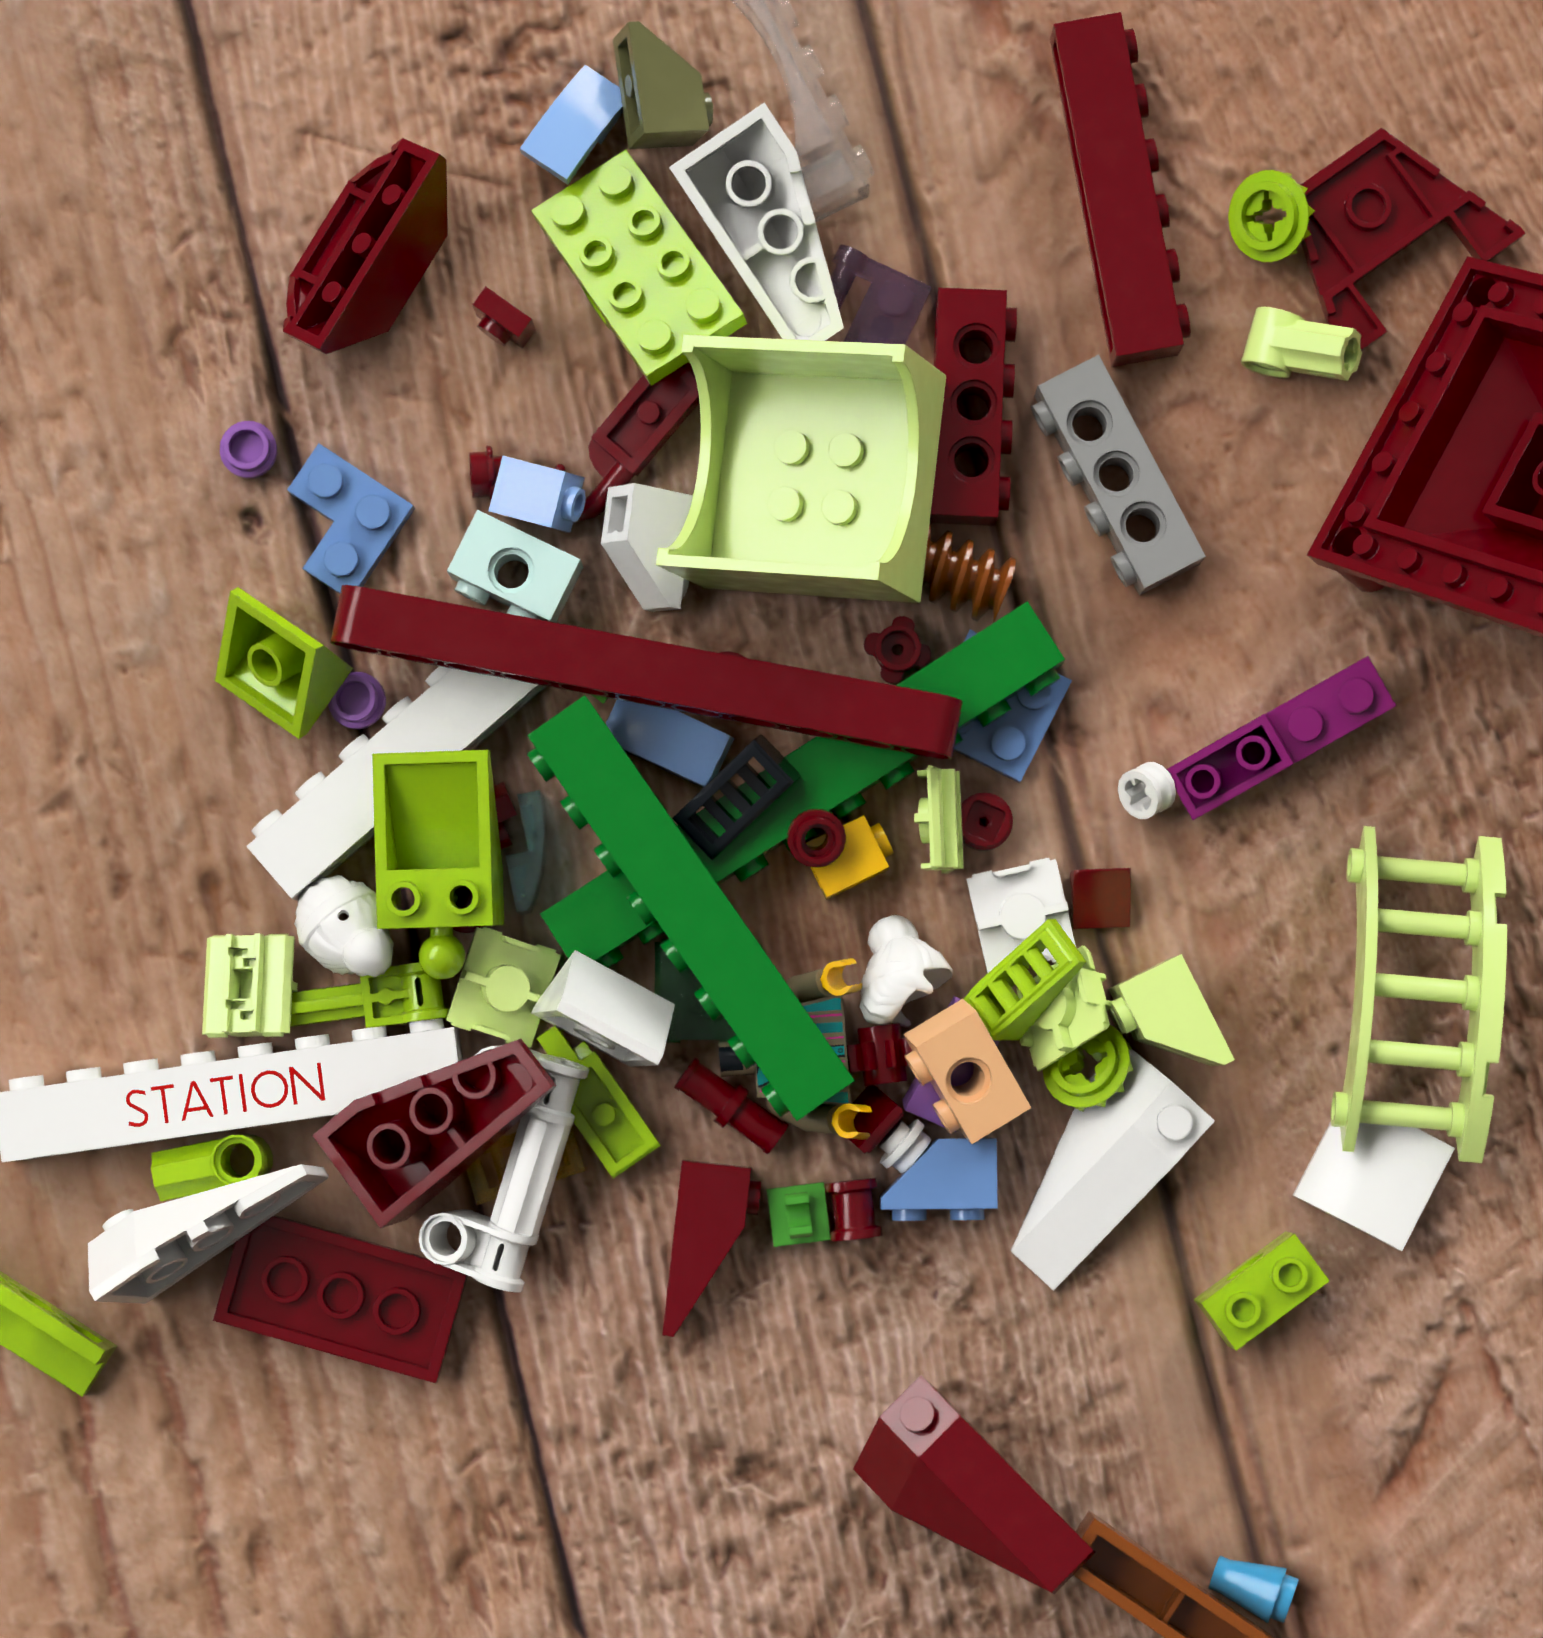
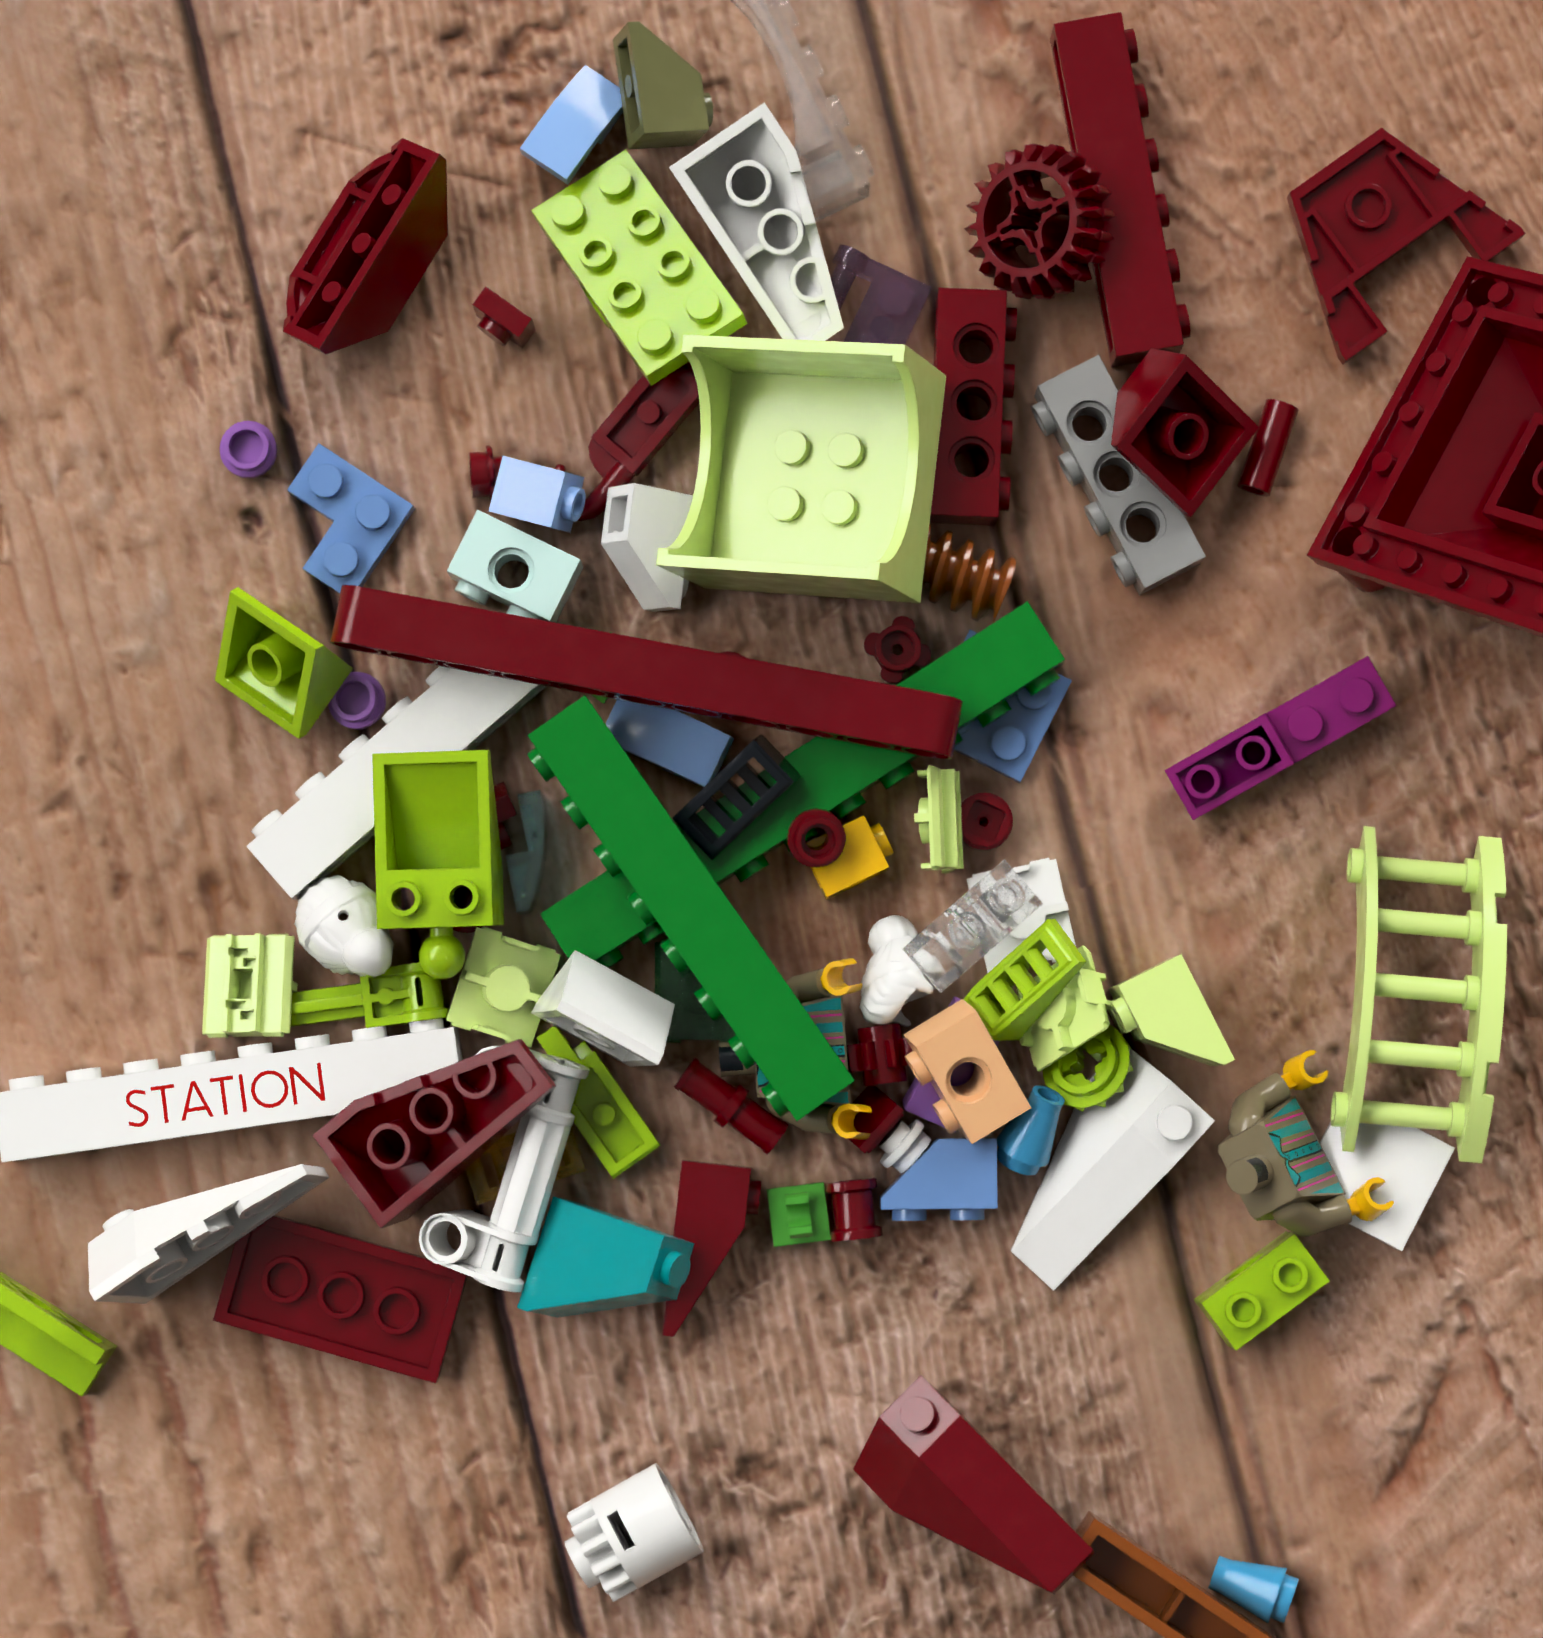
lime piece [150,1134,273,1202] -> none
dark red slope [1070,868,1131,929] -> none
white bush [1118,762,1176,819] -> none
lime gear [1228,170,1315,262] -> none
yellowish green piece [1241,307,1362,381] -> none
none -> teal slope [517,1196,695,1318]
none -> white gear [564,1463,704,1602]
none -> clear brick [902,859,1043,993]
none -> dark red gear [964,144,1116,300]
none -> dark azure cone [997,1085,1065,1175]
none -> dark red slope [1111,348,1259,517]
none -> dark tan torso [1218,1050,1394,1237]
none -> dark red axle [1237,399,1299,497]

